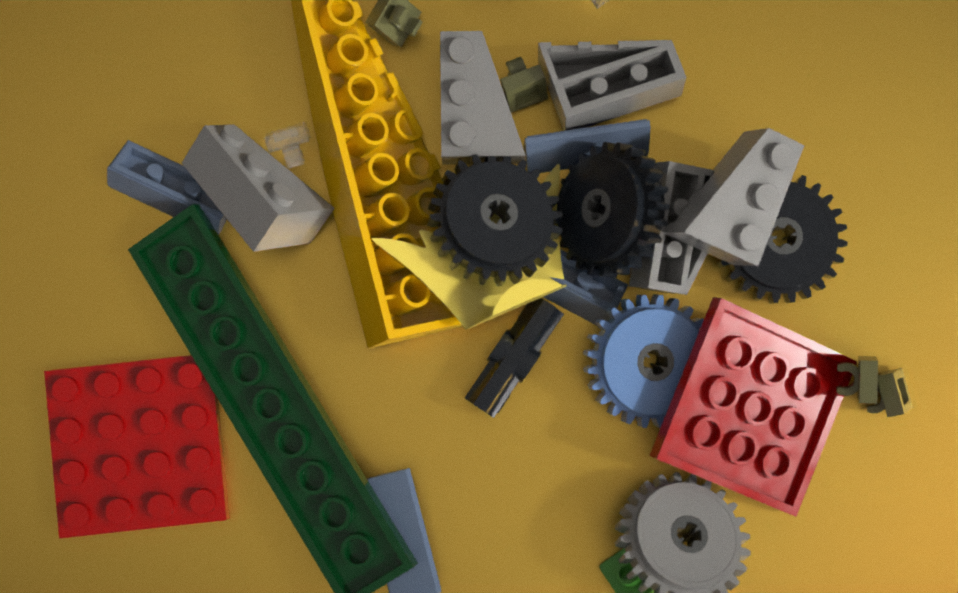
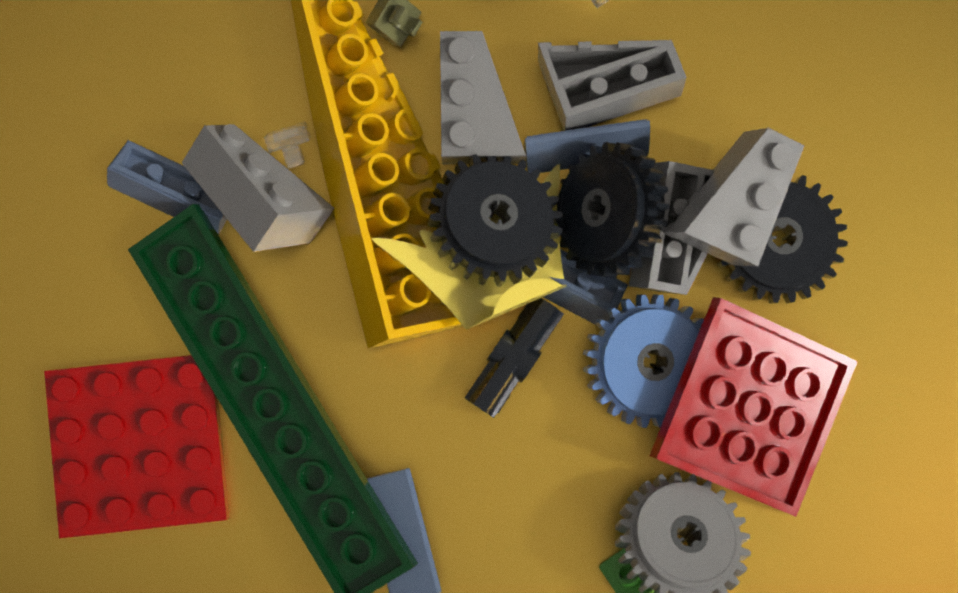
olive tile [500,57,548,113] -> none
olive tile [836,356,878,404] -> none
olive tile [867,368,913,417] -> none

